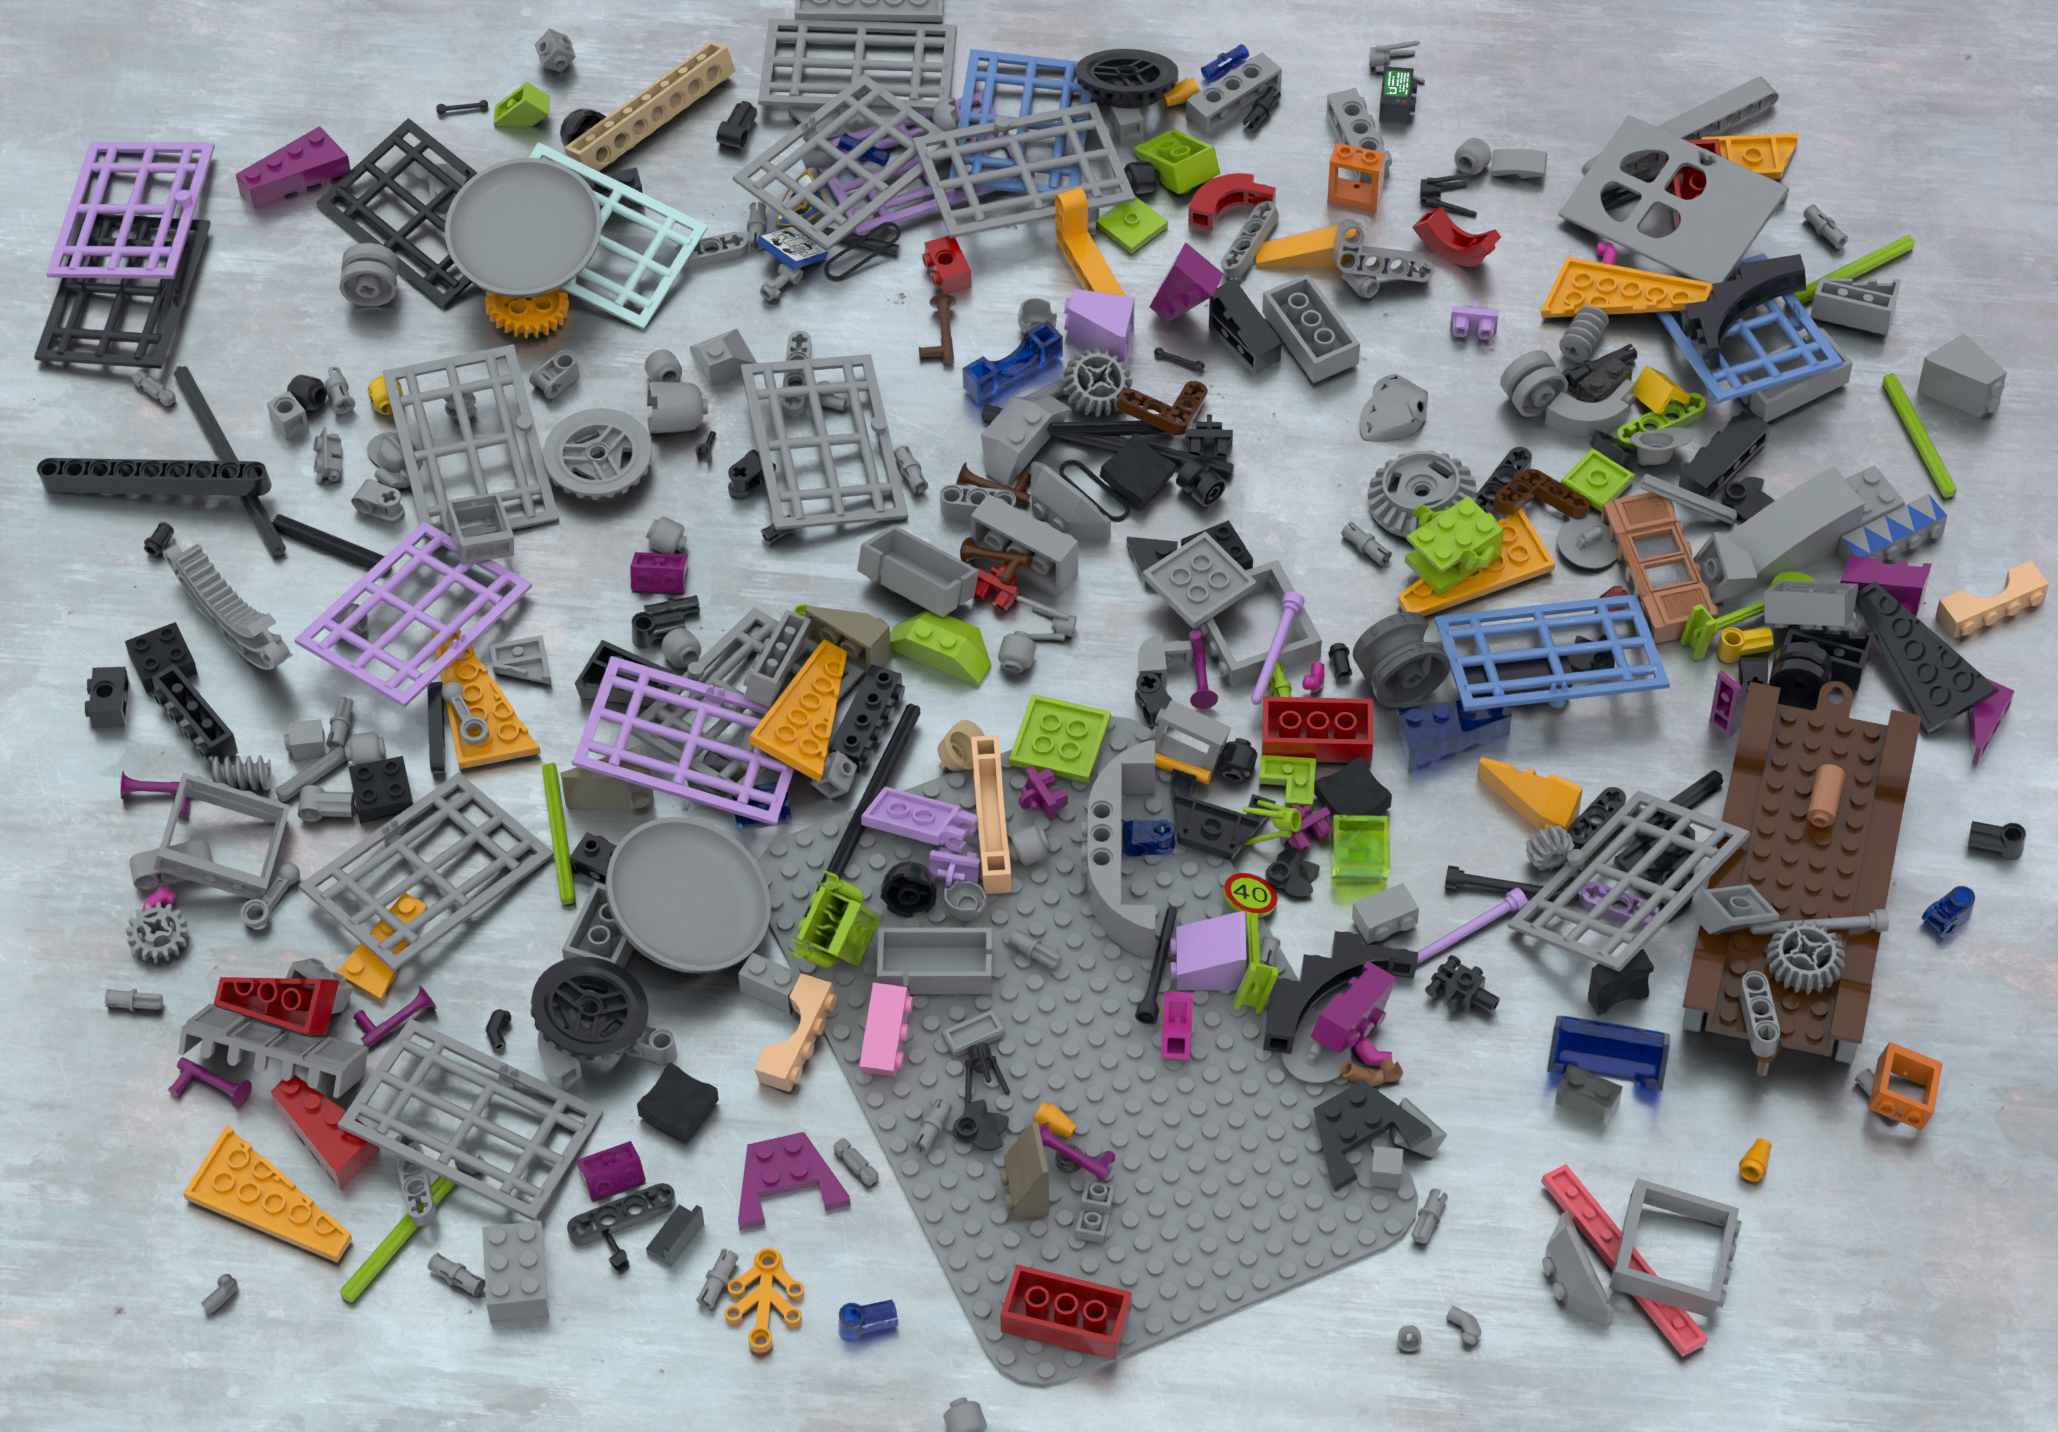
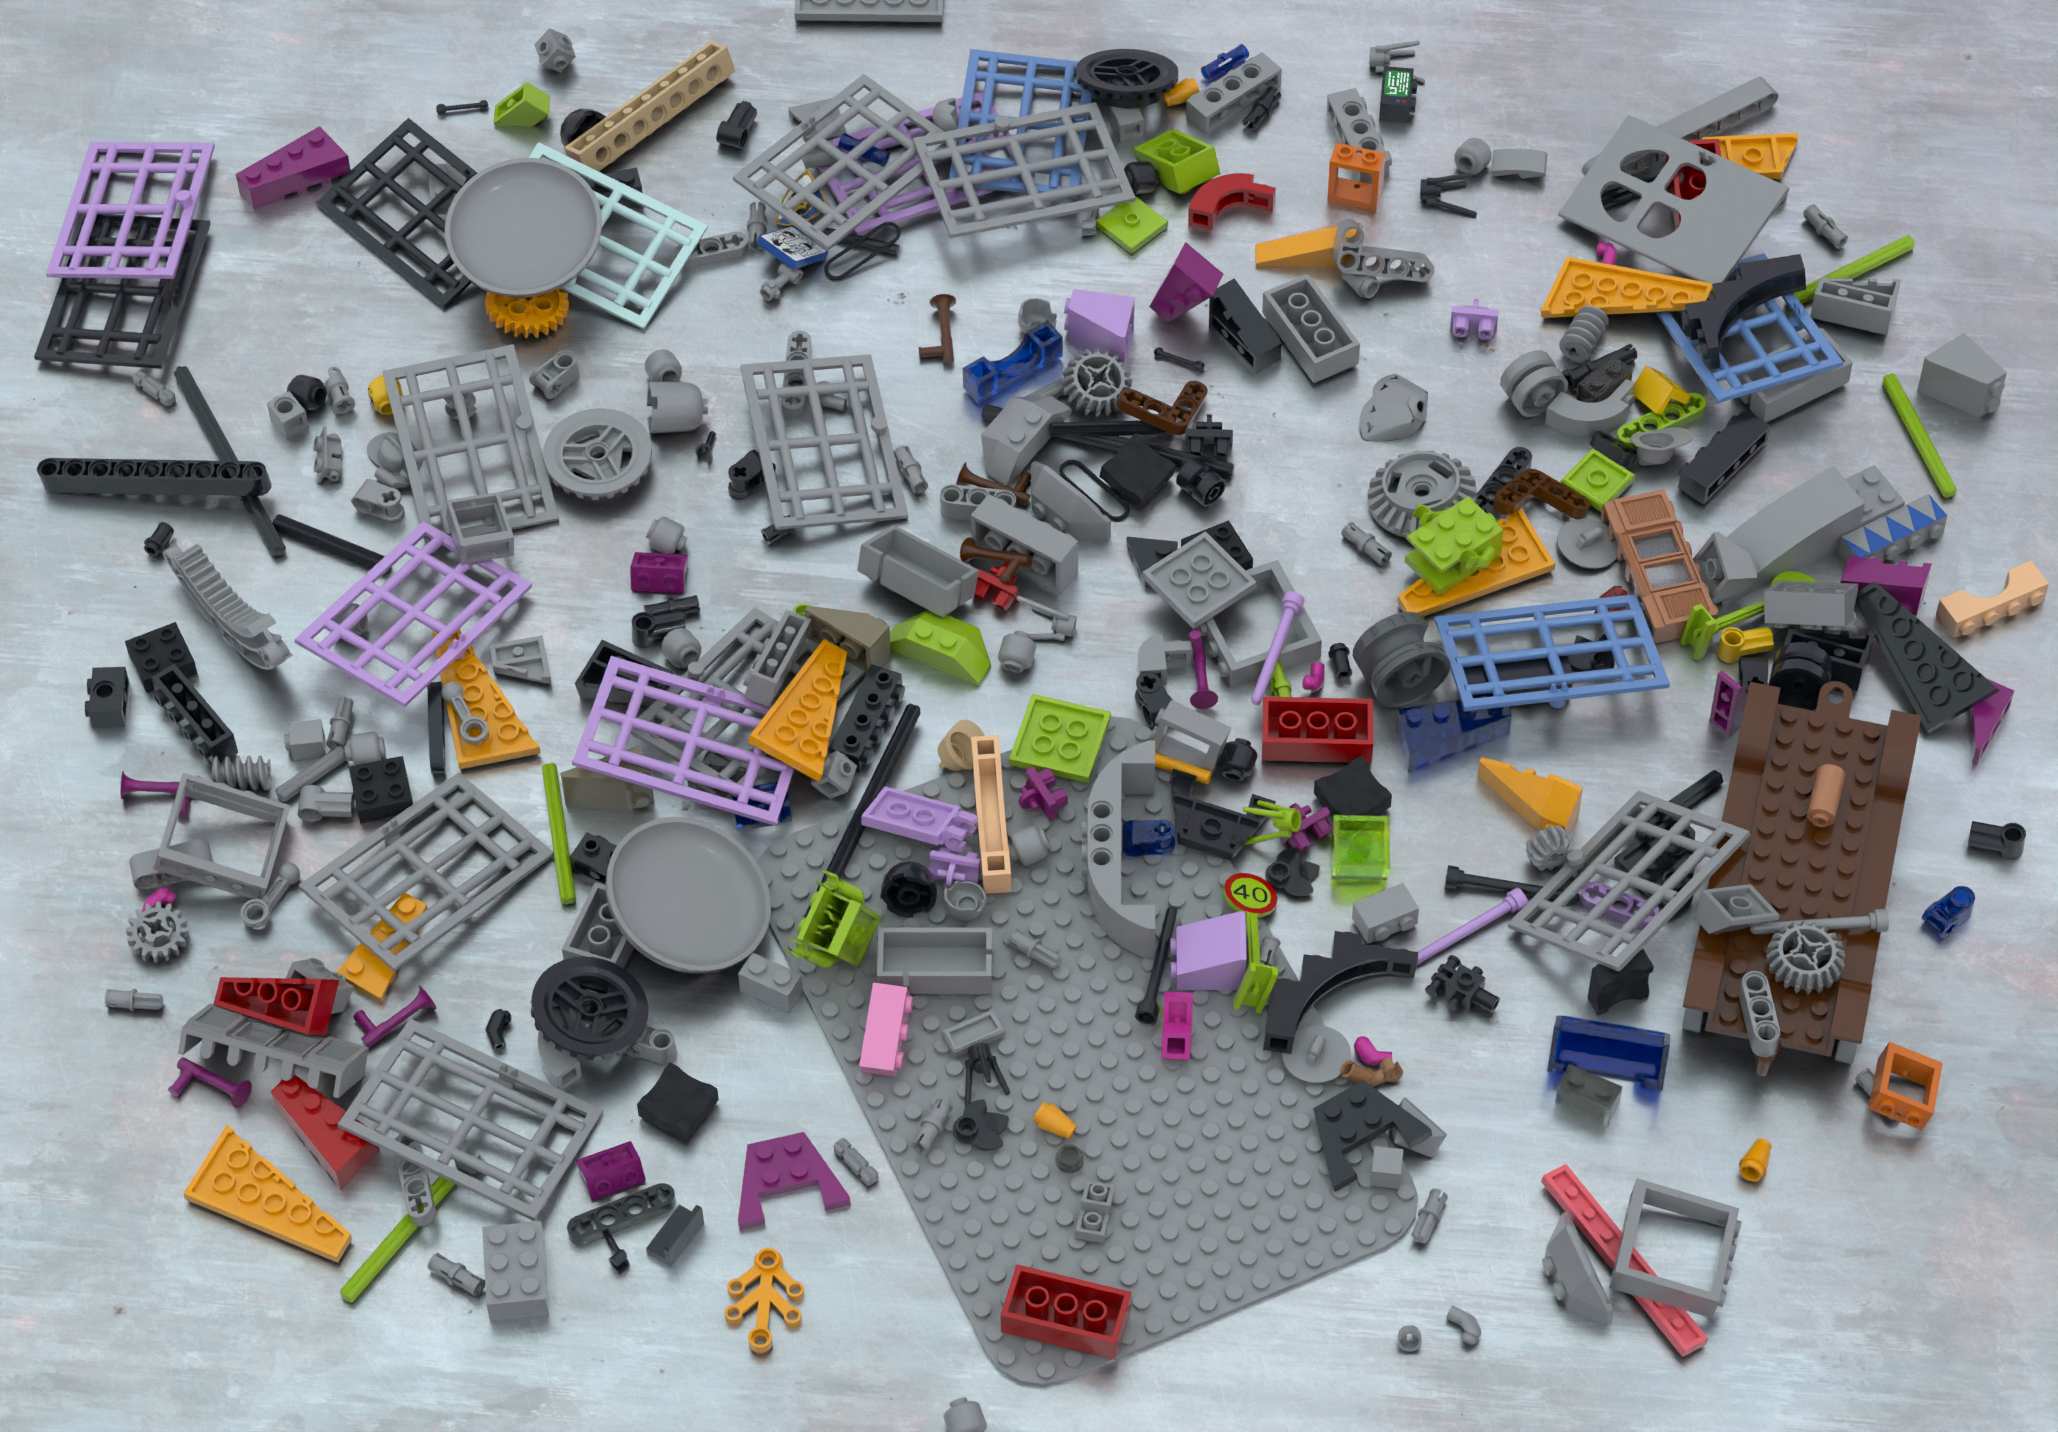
flat silver arm [201,1274,238,1314] -> none
light grey wheel [339,243,399,307] -> none
light grey slope [690,329,757,386] -> none
light grey pin [696,1249,739,1309] -> none
light nougat arch [754,973,837,1092] -> none
light grey door [758,18,957,111] -> none
clear blue piece [838,1299,898,1340] -> none
red brick [922,236,972,294] -> none
dark tan slope [999,1121,1049,1221] -> none
magenta piece [1039,1122,1116,1180] -> none
light orange beam [1055,187,1126,296] -> none
light grey beam [1221,201,1279,278] -> none
lime plate [1259,755,1316,810] -> none
magenta wedge [1311,961,1397,1054] -> none
red arch [1412,207,1501,267] -> none
black beam [1567,787,1626,850] -> none
light grey axle [1640,474,1737,525] -> none
black plate [1722,477,1775,520] -> none

